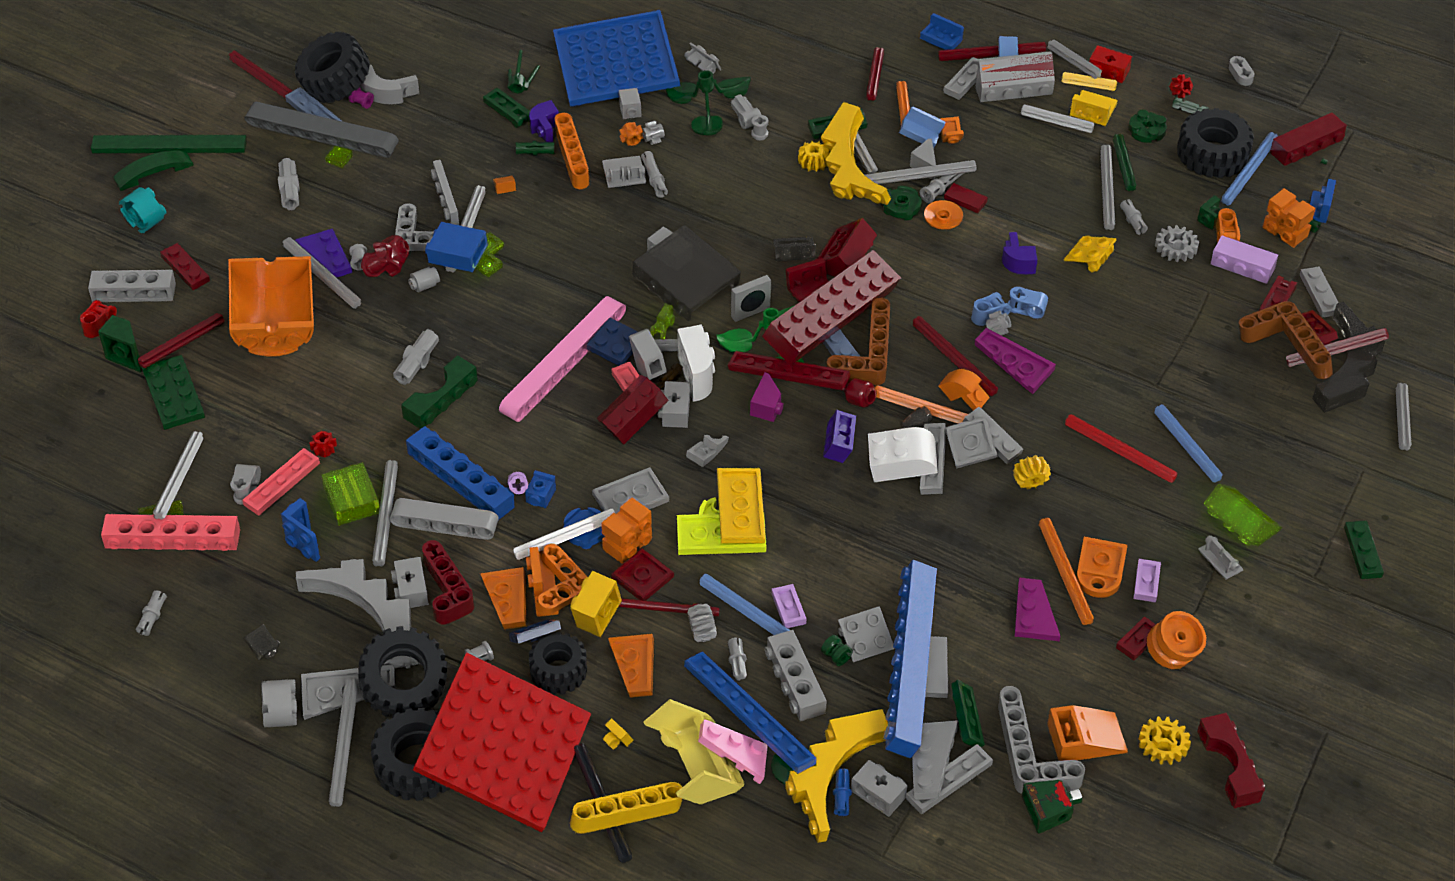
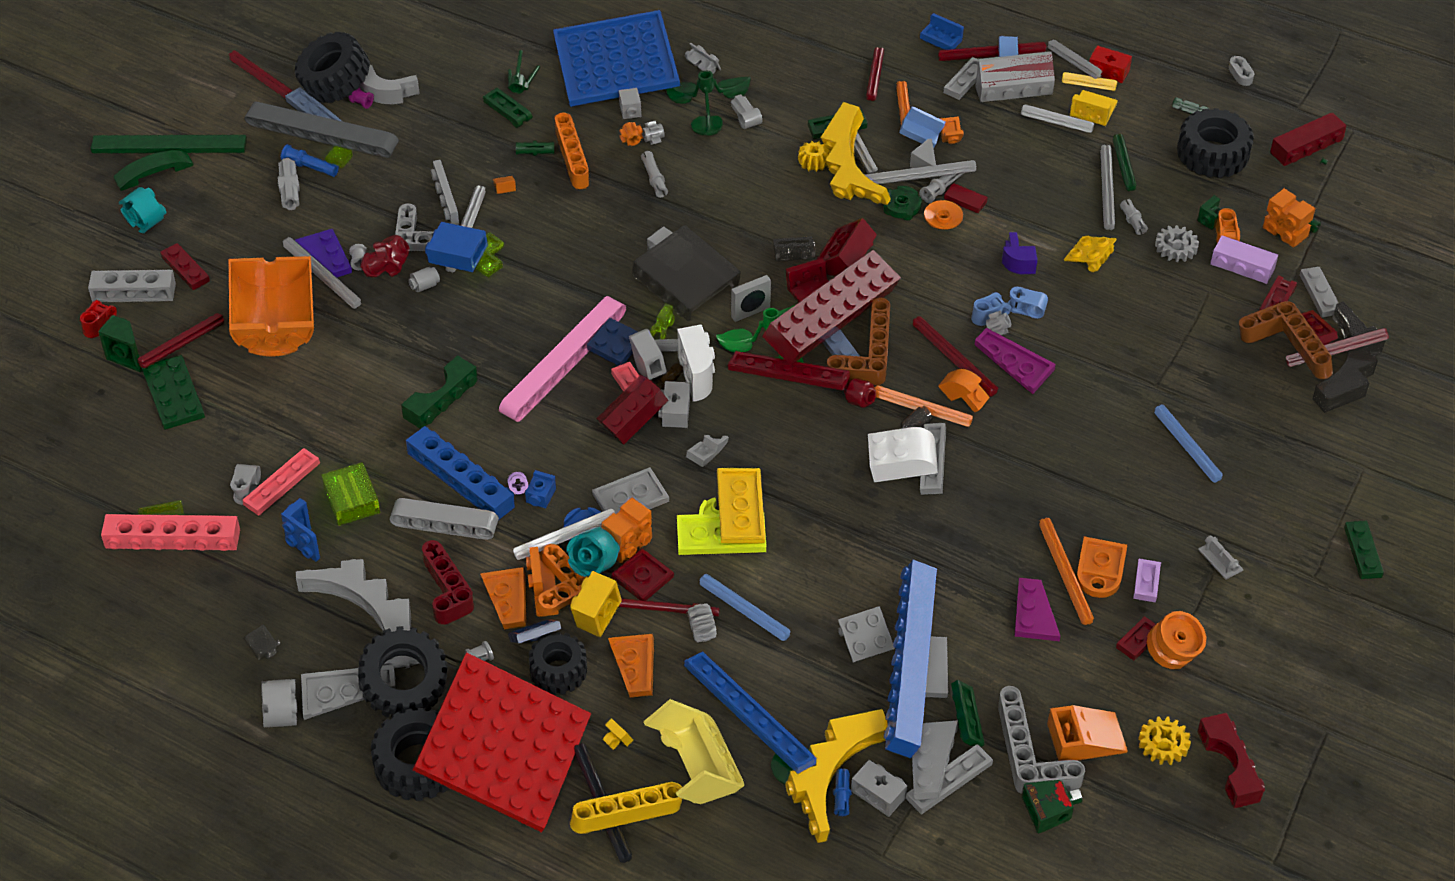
light grey pin [136,590,167,636] -> none
light grey axle [153,431,204,520] -> none
red gear [309,431,337,457] -> none
light grey axle [329,678,358,807] -> none
light grey axle [372,460,398,567] -> none
light grey brick [391,557,429,608] -> none
light grey piece [393,329,439,385] -> none
dark purple brick [529,100,559,142] -> none
light grey hinge [602,156,646,188] -> none
bright pink wing [698,719,768,784] -> none
light grey axle [728,637,747,681] -> none
magenta slope [750,372,784,422] -> none
light grey bush [751,115,769,140] -> none
light grey brick [765,630,827,721] -> none
lavender plate [772,584,806,628] -> none
dark green wheel [821,635,853,666] -> none
dark purple brick [823,410,856,463] -> none
light grey plate [945,416,998,468] -> none
light grey plate [963,407,1023,464] -> none
yellow gear [1013,455,1051,489] -> none
red axle [1065,414,1178,483] -> none
dark green plate [1128,109,1167,143] -> none
red gear [1169,74,1193,98] -> none
clear neon green slope [1203,483,1282,546] -> none
medium blue axle [1221,132,1278,206] -> none
blue bracket [1310,179,1336,223] -> none
light grey axle [1396,383,1412,451] -> none
none -> blue pin [281,144,339,177]
none -> teal brick [567,526,620,577]

